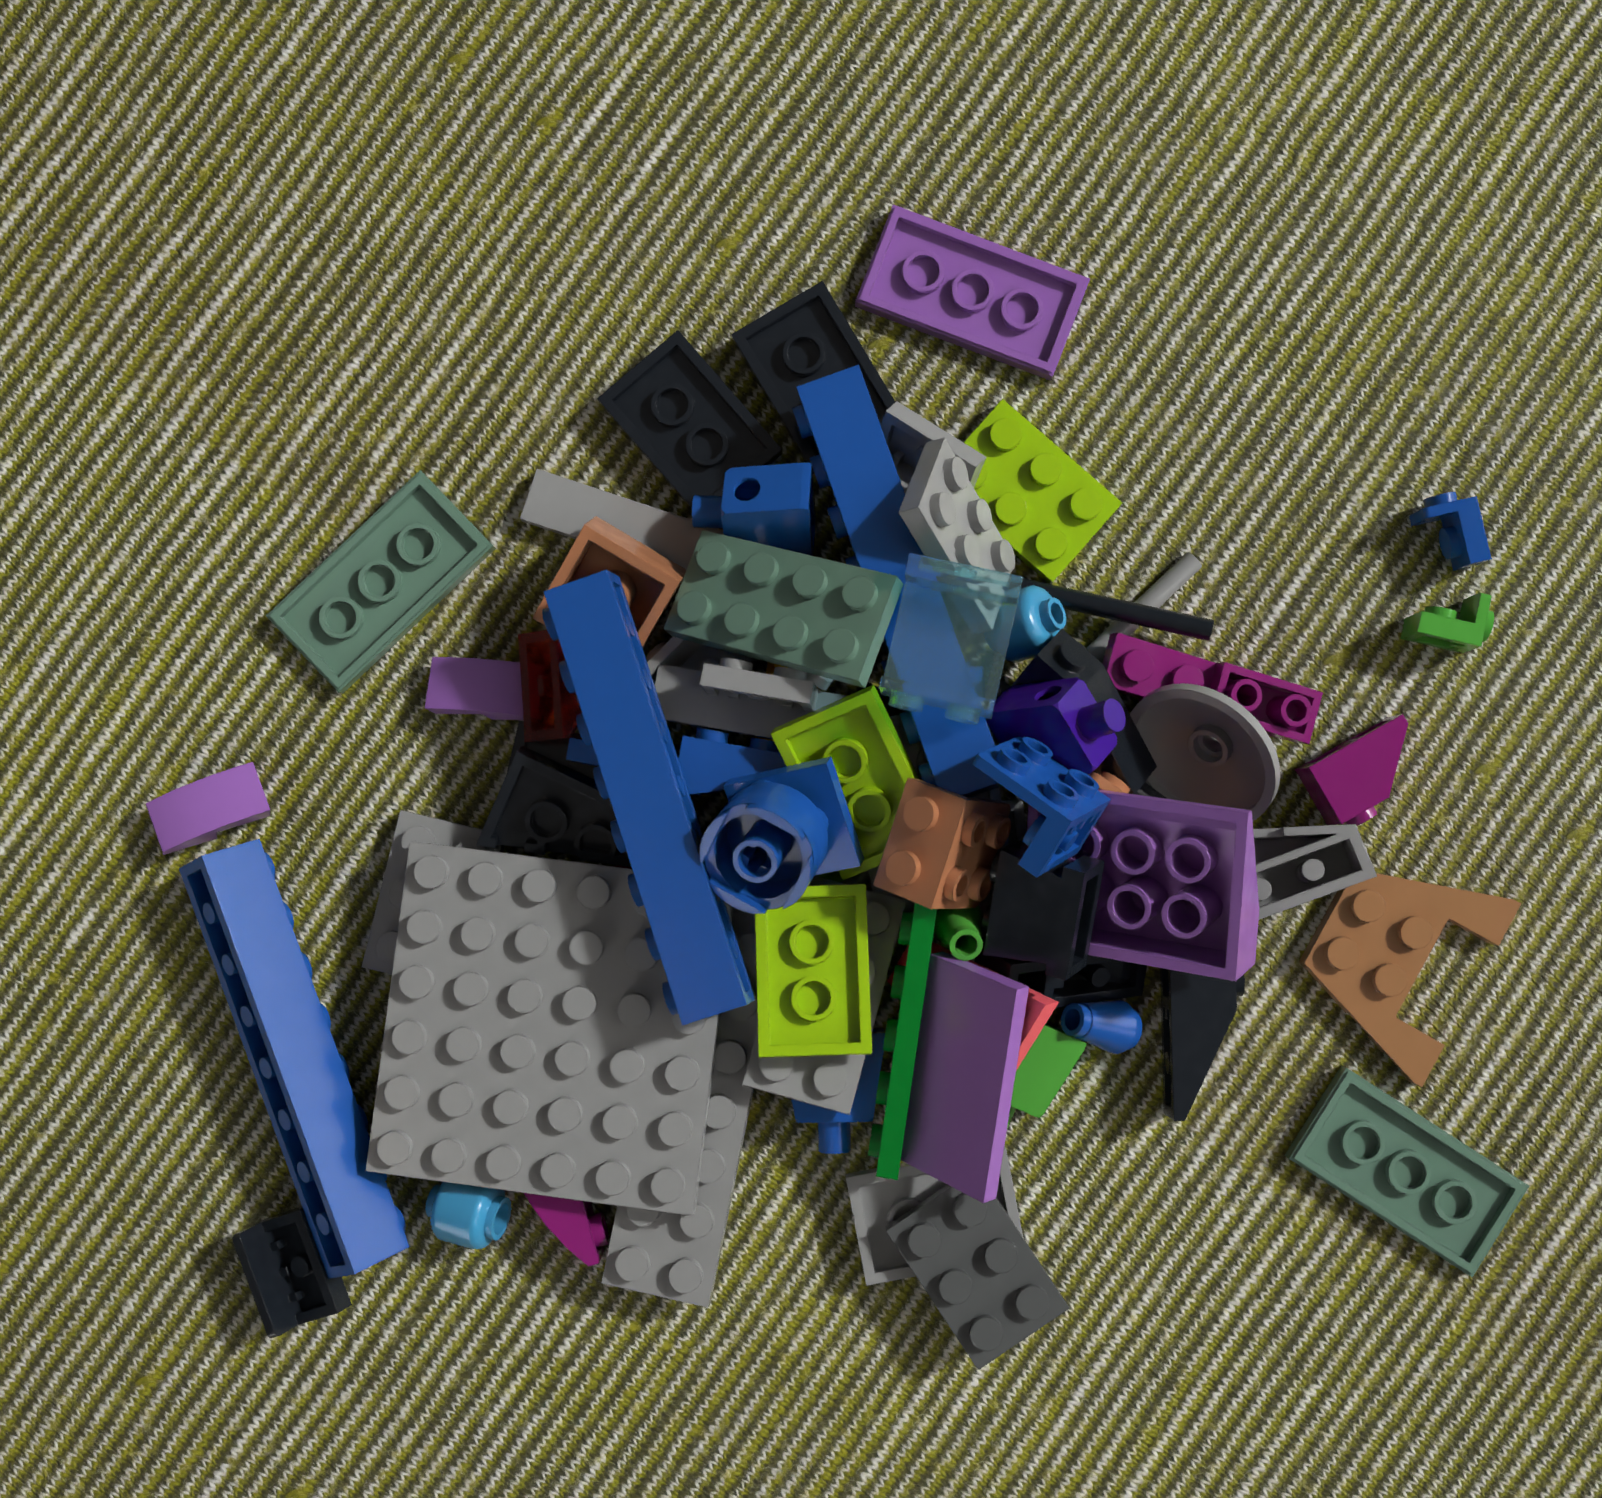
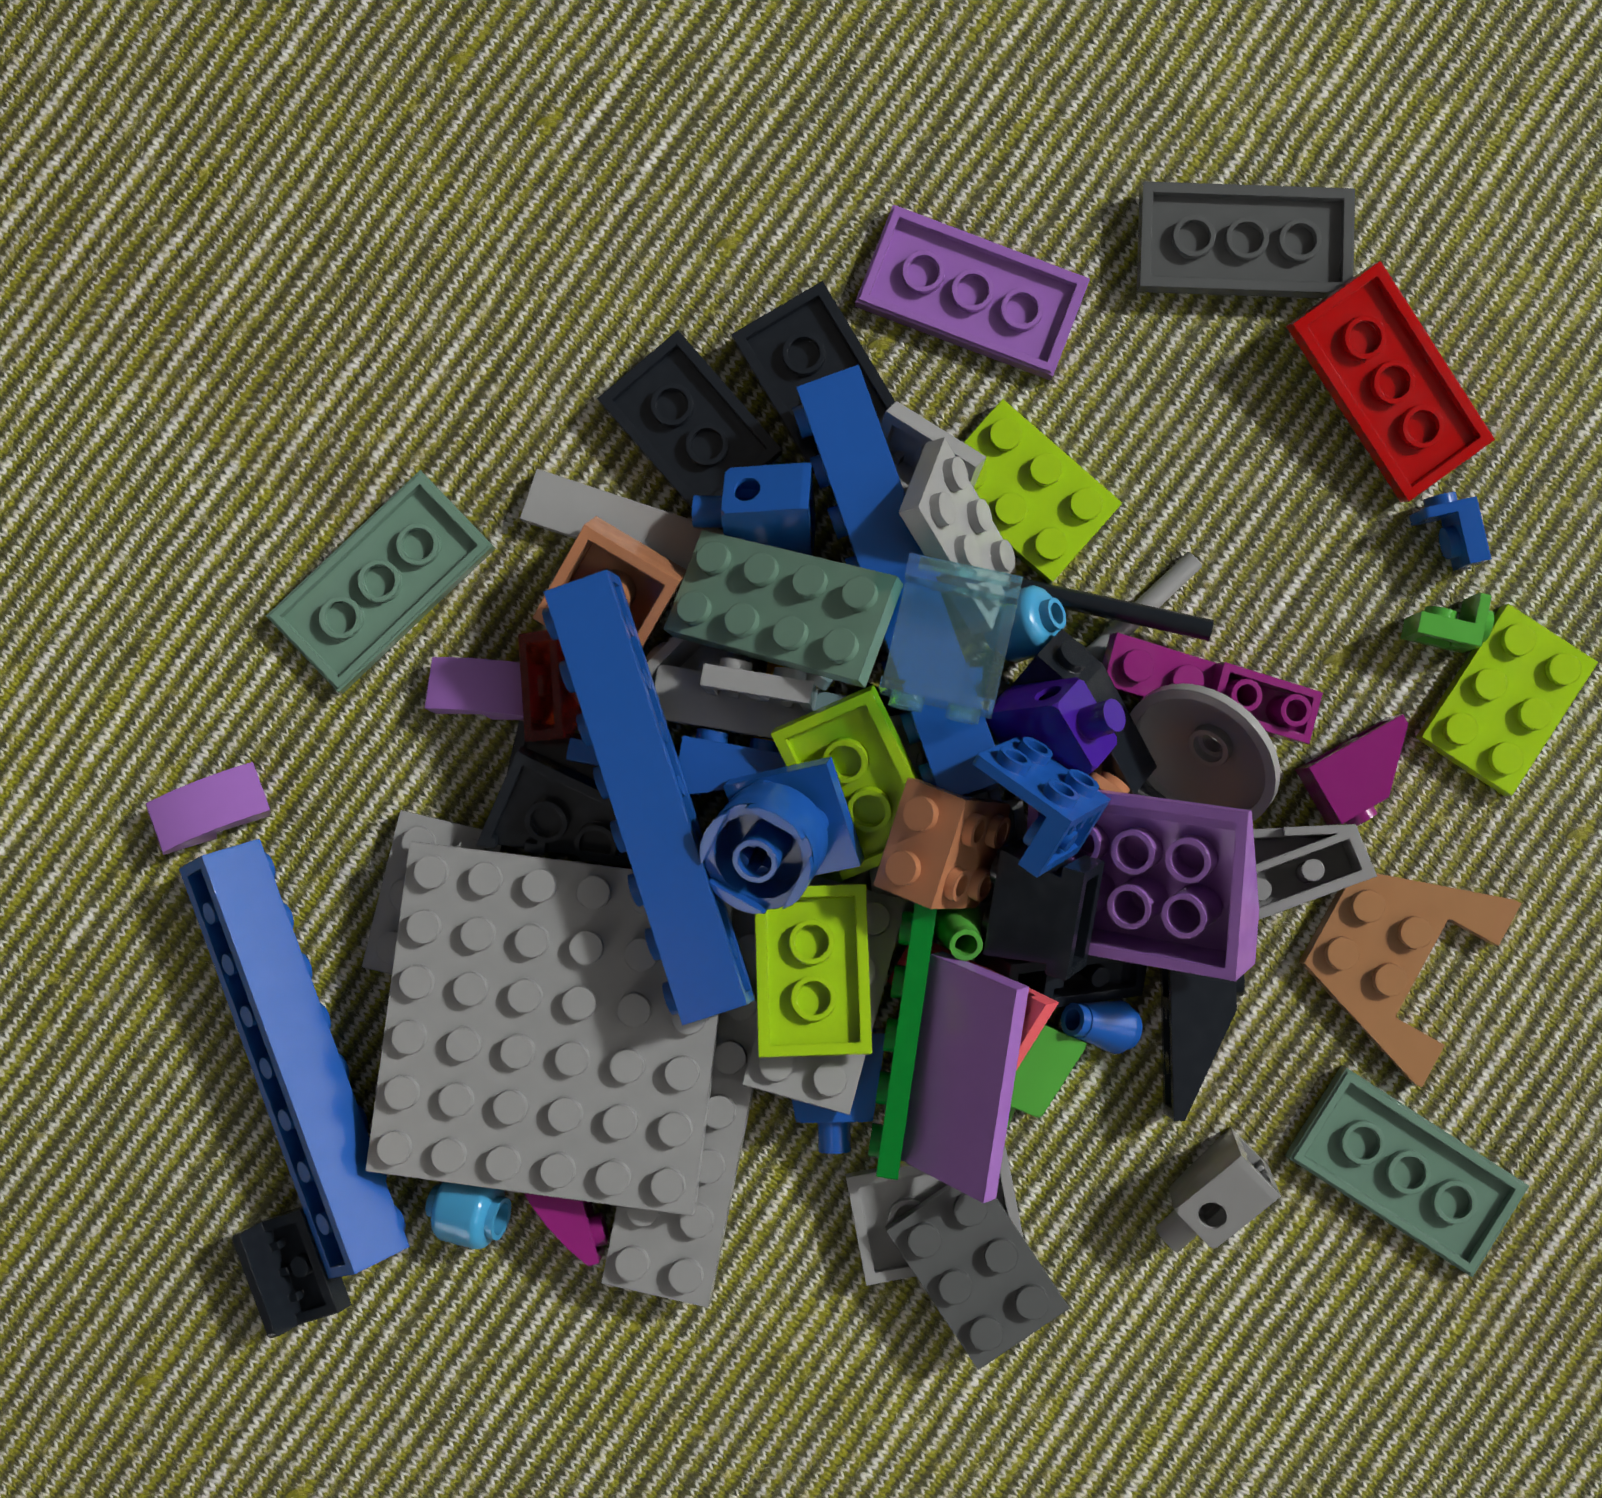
none -> dark grey plate [1136,181,1355,298]
none -> light grey torso [1155,1126,1281,1253]
none -> red plate [1286,261,1495,502]
none -> lime plate [1415,604,1598,796]

